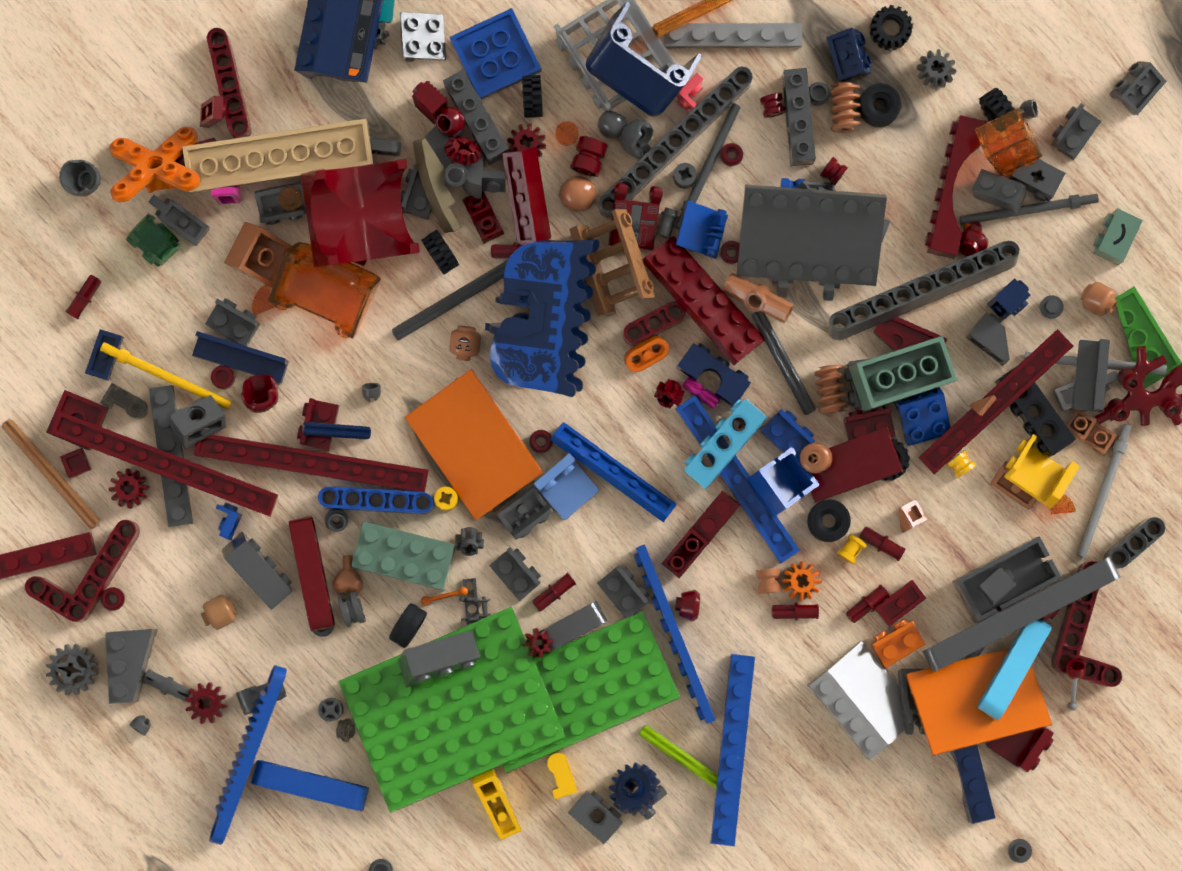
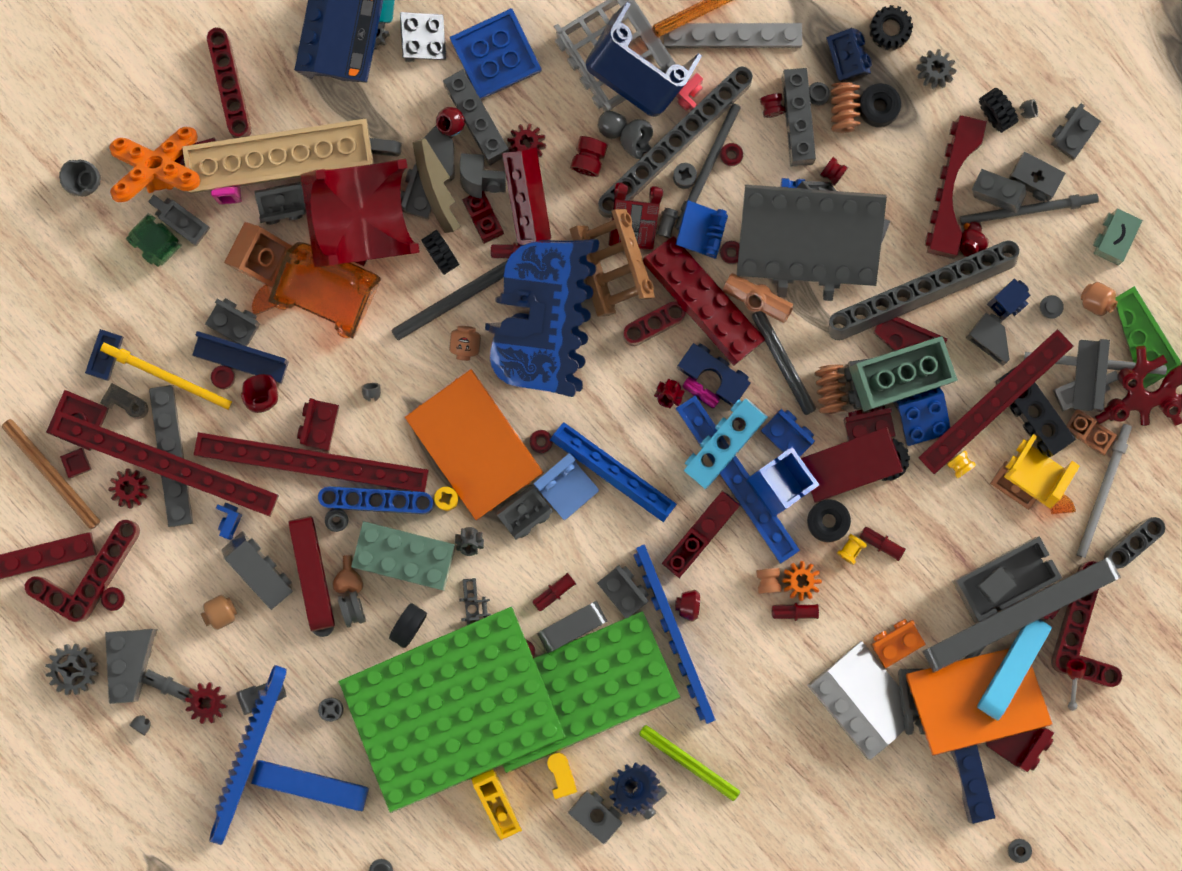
dark red axle [65,275,101,320] -> none
dark grey brick [170,395,226,448] -> none
dark red plate [200,95,226,128] -> none
clear orange tile [278,186,302,211] -> none
dark blue axle [302,422,371,439] -> none
clear smoke plate [336,718,355,742] -> none
dark grey wedge [398,630,480,688] -> none
dark red brick [412,81,449,125] -> none
orange hinge [421,587,468,605] -> none
dark red gear [444,135,481,165] -> none
dark grey plate [444,163,468,187] -> none
dark grey bracket [489,547,541,601] -> none
black tyre [522,75,543,118] -> none
dark red gear [522,628,553,658] -> none
clear orange tile [556,121,579,146] -> none
nougat hair [559,176,597,211] -> none
orange plate [624,336,669,372] -> none
blue plate [710,654,755,847] -> none
nougat head [800,443,832,474] -> none
dark red axle [846,584,890,623] -> none
dark red plate [874,580,927,627] -> none
nougat slope [898,499,927,533] -> none
nougat slope [970,395,996,416] -> none
clear orange piece [975,109,1042,176] -> none
dark grey bracket [1109,61,1167,115] -> none

